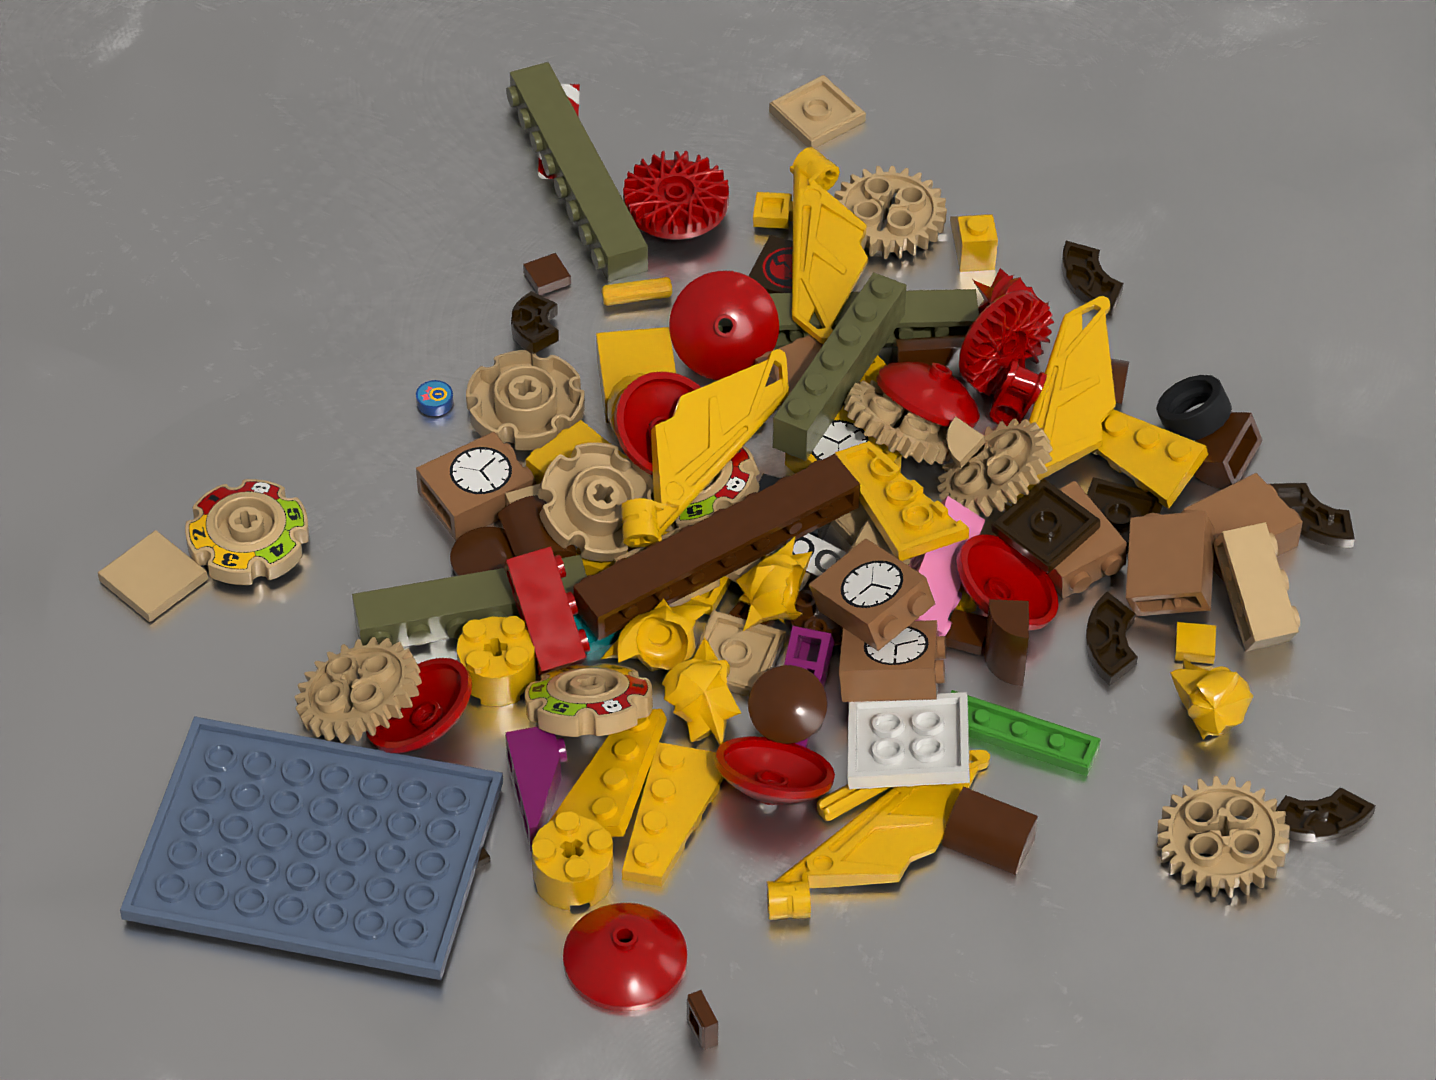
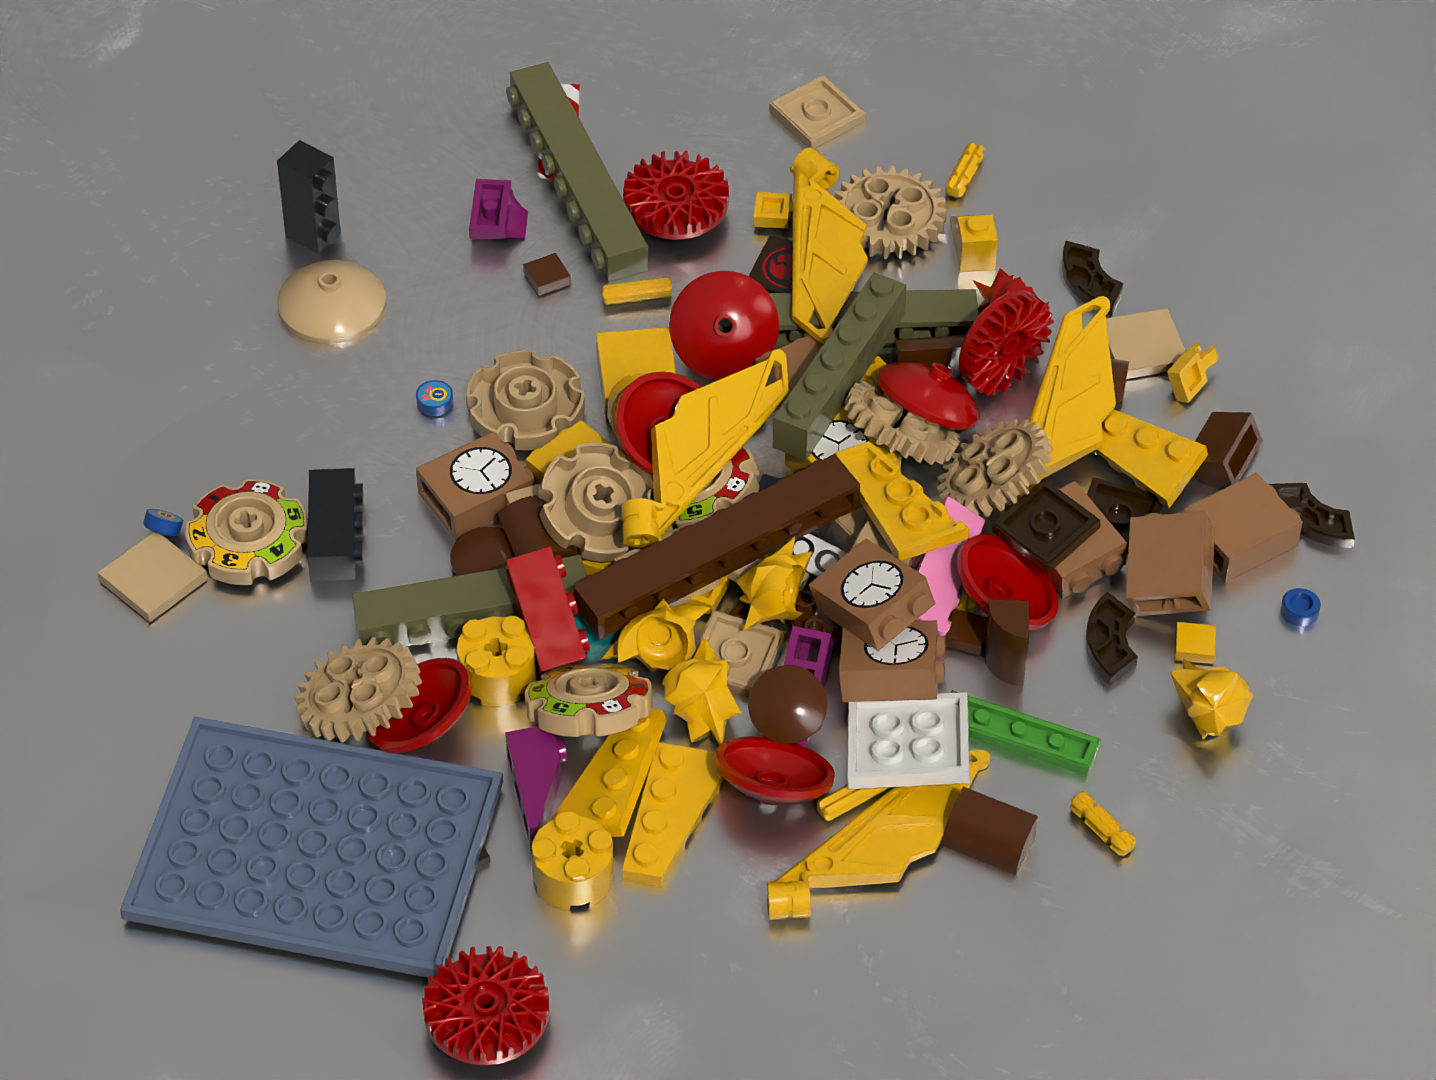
dark brown tile [511,291,559,354] -> none
red dish [563,903,687,1011] -> none
reddish brown tile [687,990,718,1050] -> none
tan tile [947,417,986,468] -> none
red piece [990,359,1047,426] -> none
black tyre [1156,375,1232,440] -> none
tan gear [1157,776,1290,898] -> none
tan brick [1213,522,1300,652] -> none
dark brown tile [1276,787,1376,842] -> none
none -> blue tile [143,509,184,536]
none -> black brick [277,140,341,254]
none -> tan dish [277,260,386,344]
none -> black brick [307,468,364,582]
none -> red wheel [422,946,550,1065]
none -> magenta slope [469,179,528,239]
none -> yellow axle [945,142,984,199]
none -> yellow axle [1070,791,1136,857]
none -> tan tile [1106,308,1186,379]
none -> yellow plate [1167,343,1219,403]
none -> blue tile [1280,588,1321,627]

